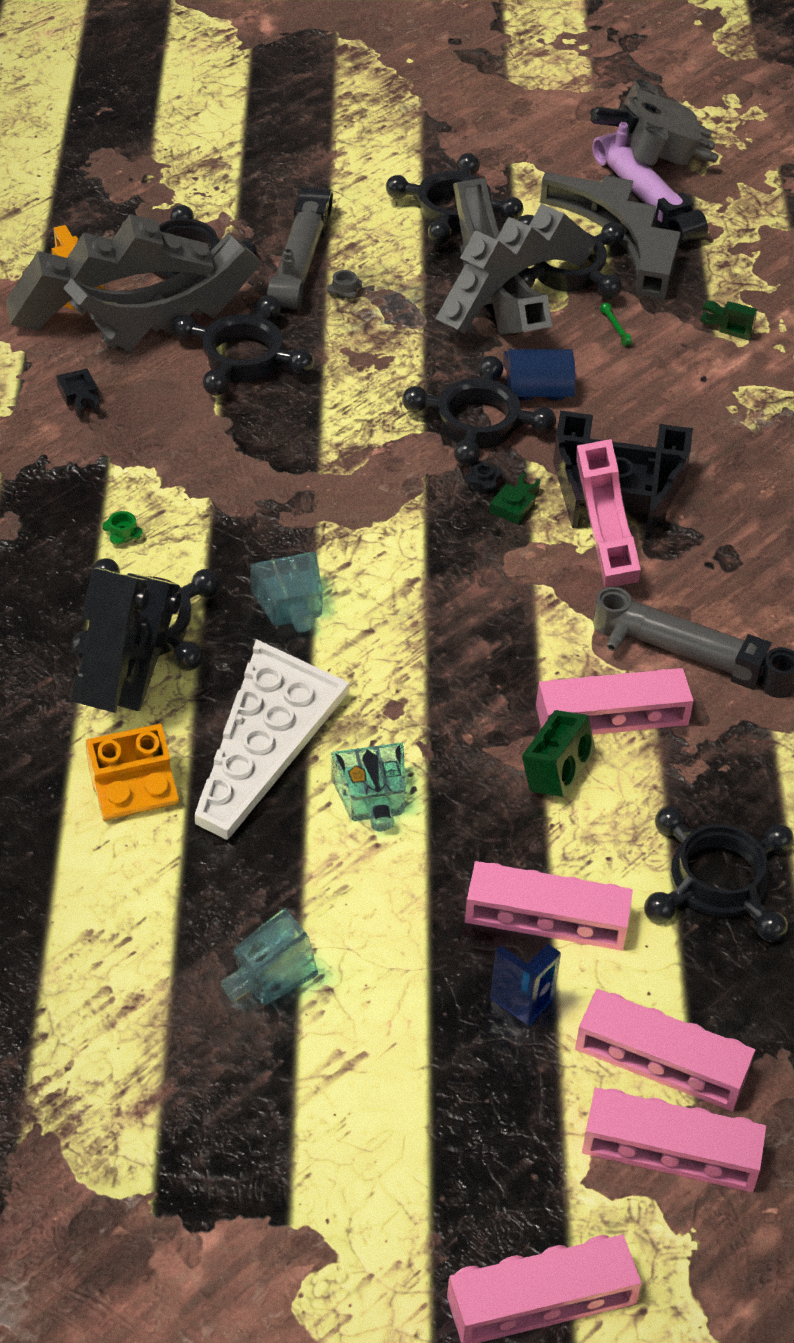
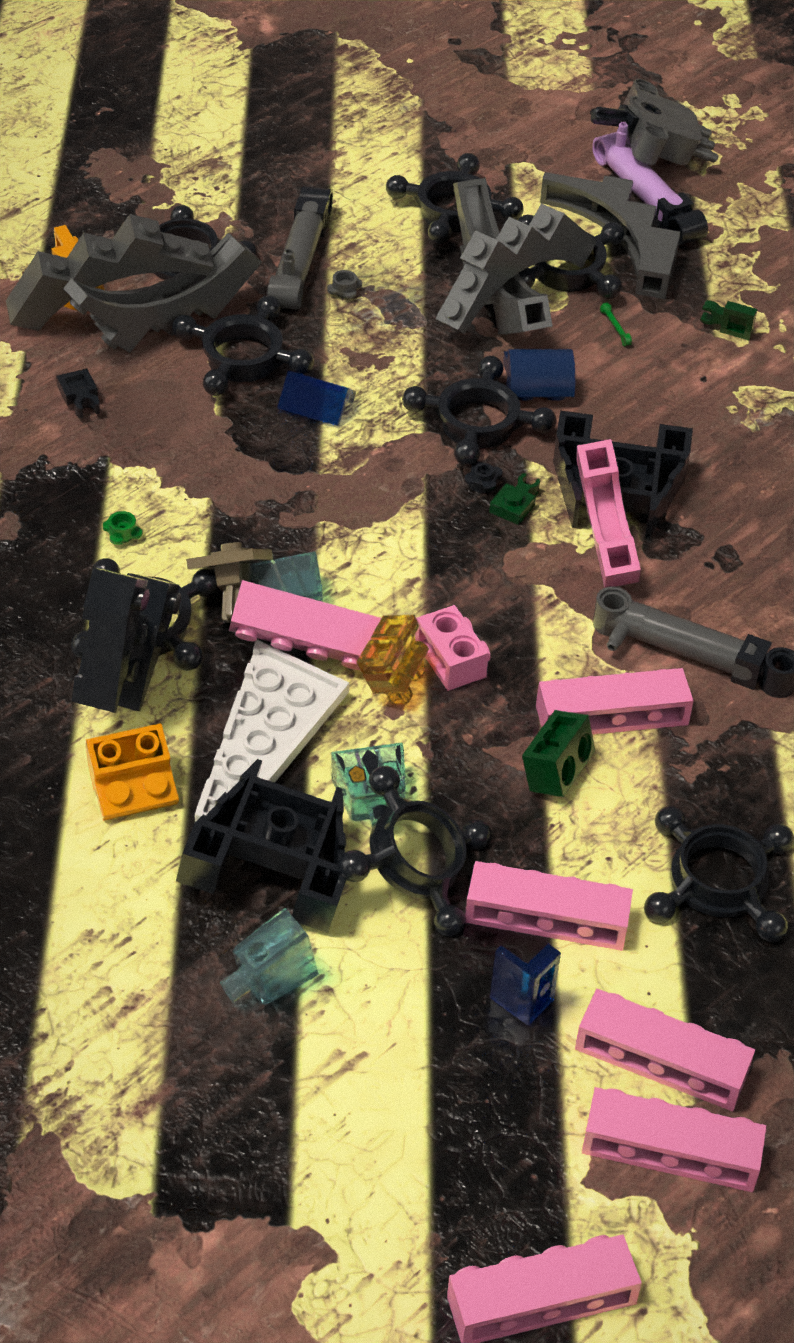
none -> black wedge [176,759,346,933]
none -> dark tan piece [186,542,273,623]
none -> bright pink brick [229,580,384,670]
none -> clear blue panel [277,371,356,426]
none -> black piece [338,766,492,937]
none -> clear yellow hips [356,615,429,704]
none -> bright pink brick [415,605,491,691]

